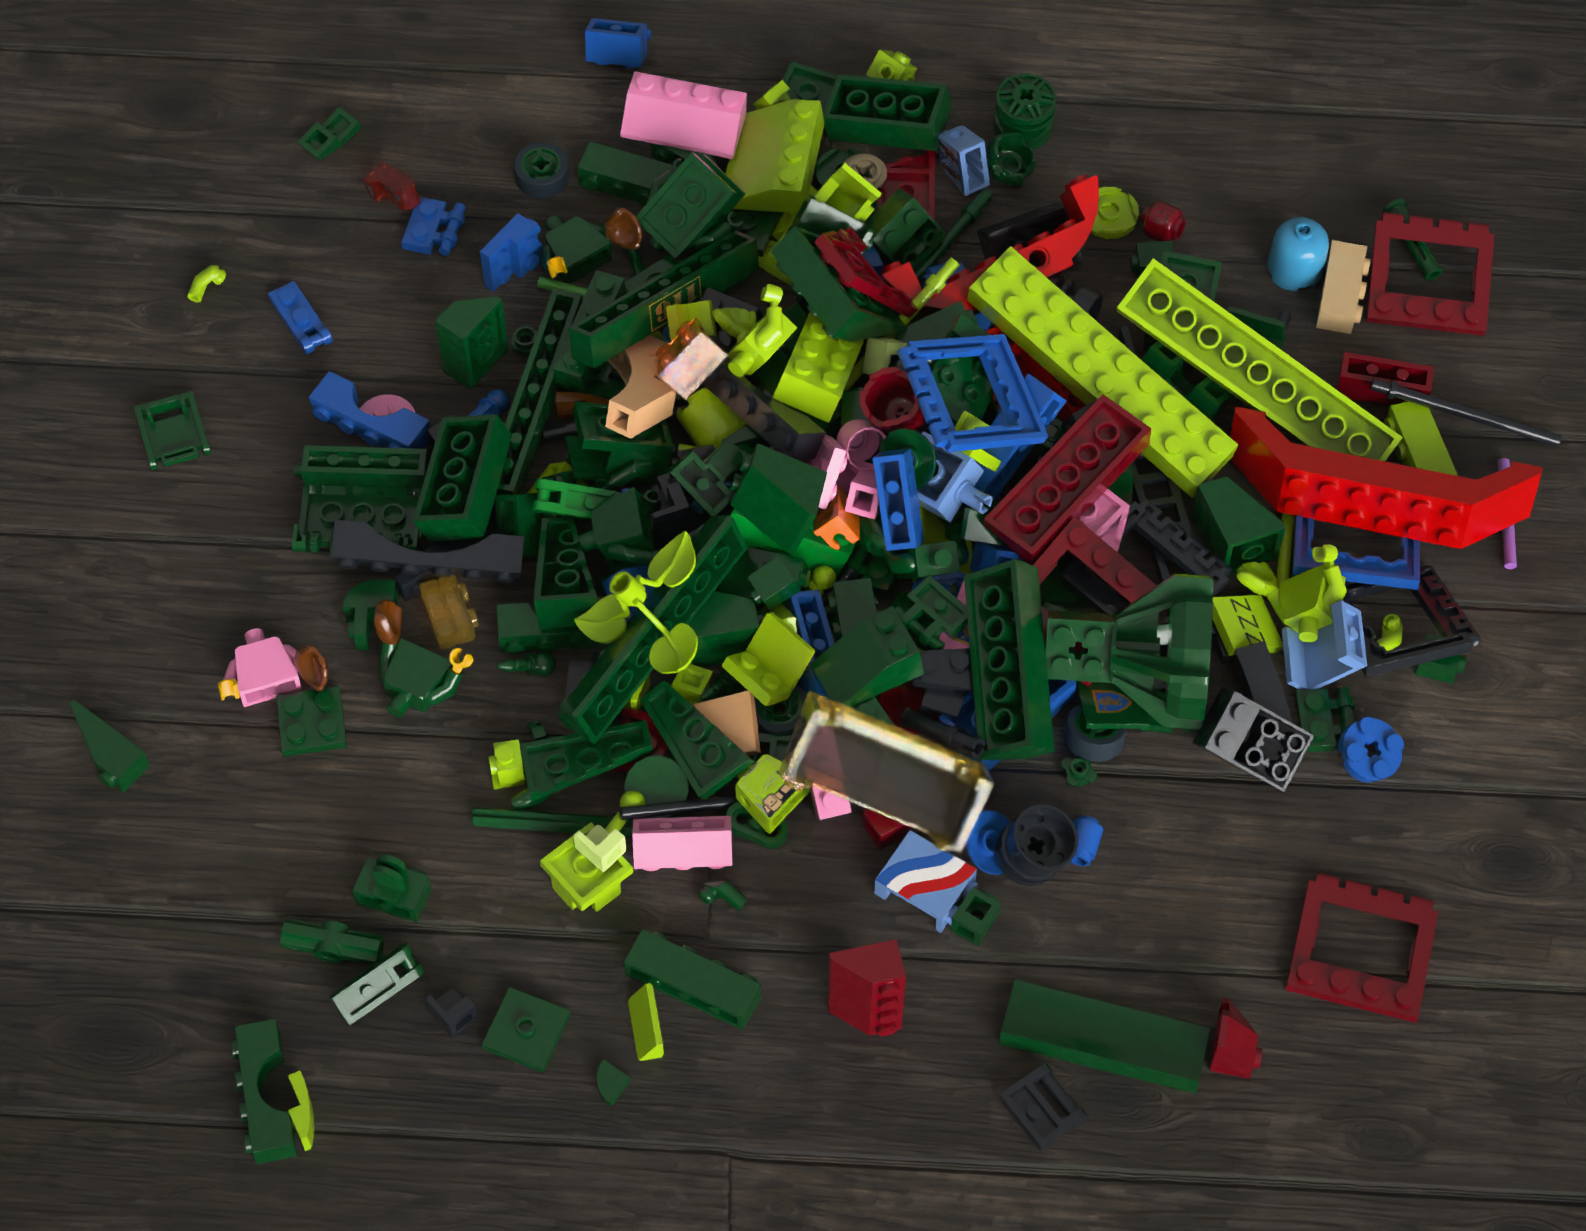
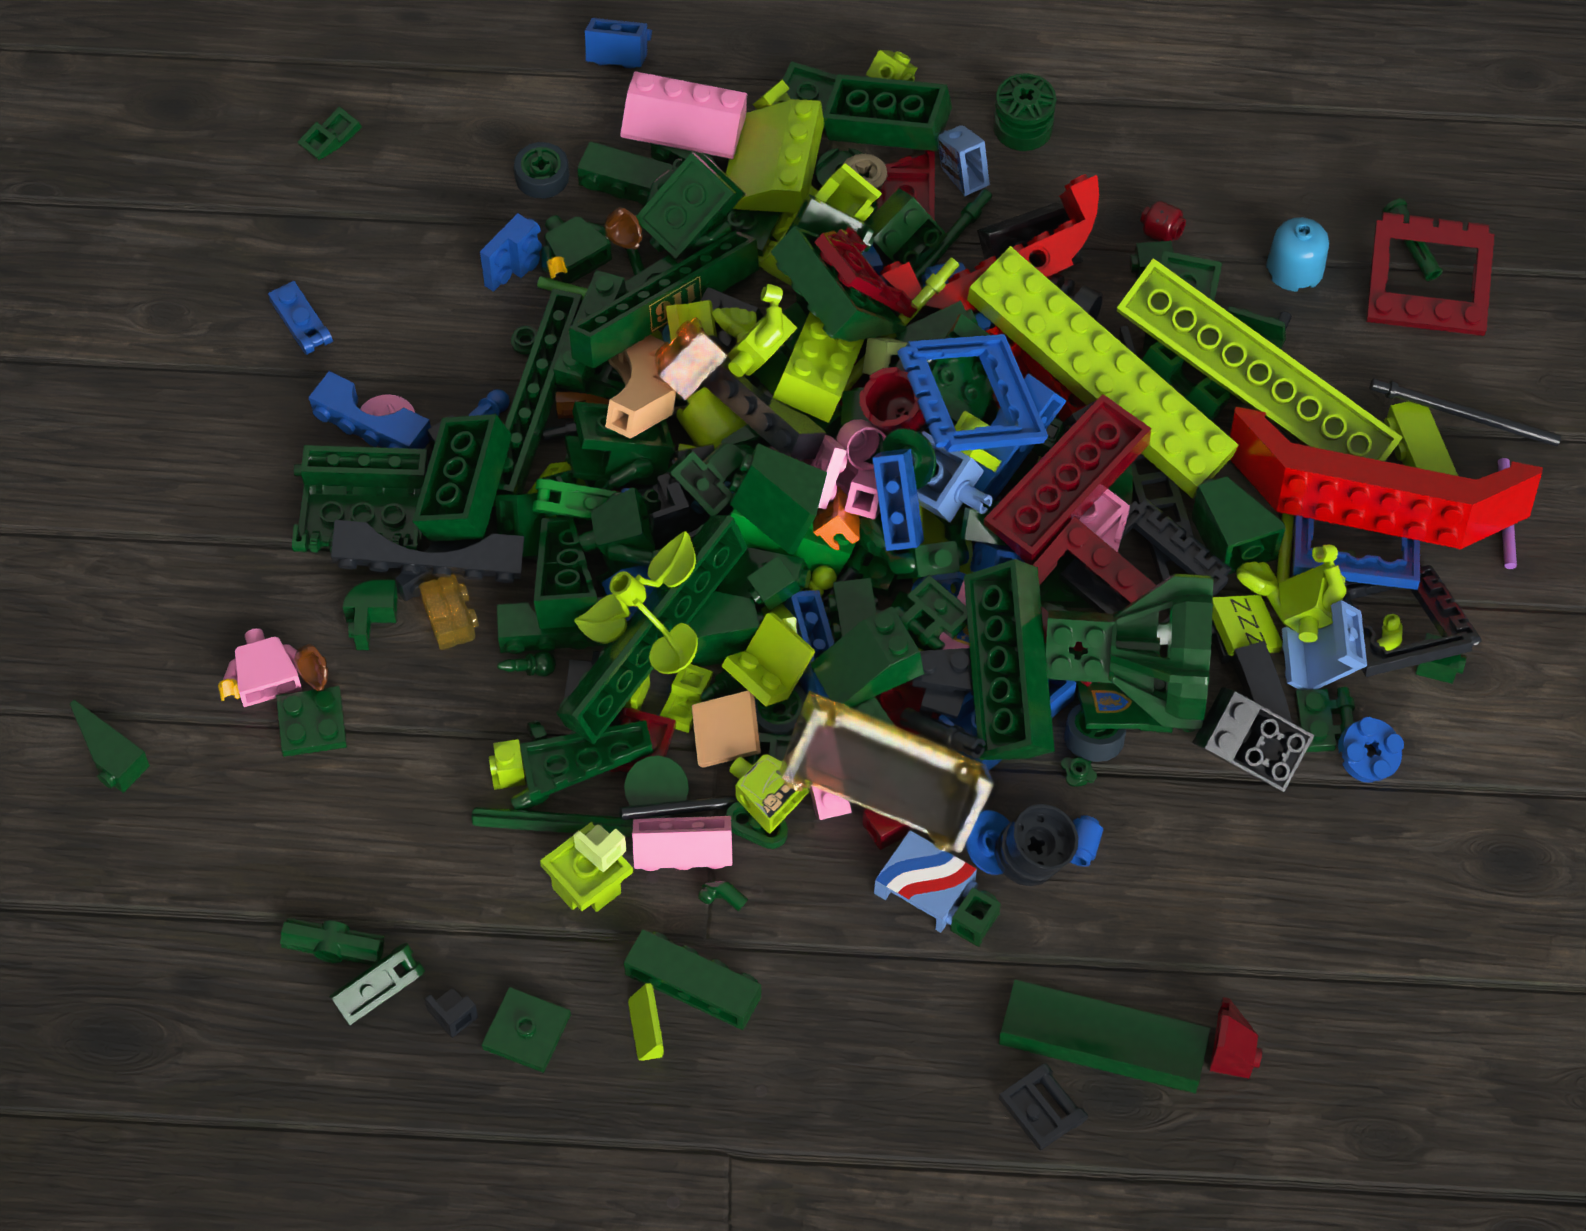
dark green container [134,391,211,470] -> none
lime arm [187,265,226,302] -> none
dark green arch [231,1019,298,1164] -> none
lime slope [288,1070,314,1151] -> none
dark green brick [353,854,432,923] -> none
clear red leg [363,162,420,210] -> none
dark green torso [374,600,473,718] -> none
blue plate [401,196,466,256] -> none
dark green slope [435,296,509,390] -> none
dark green tile [597,1059,631,1107] -> none
lime bar [605,790,646,834] -> none
dark green wing [640,680,755,800] -> none
dark red slope [827,939,906,1036] -> none
dark green hair [986,132,1036,187] -> none
lime tile [1091,187,1139,239] -> none
dark red hinge [1285,872,1439,1023] -> none
tan brick [1316,240,1371,334] -> none
dark red brick [1336,352,1434,405] -> none

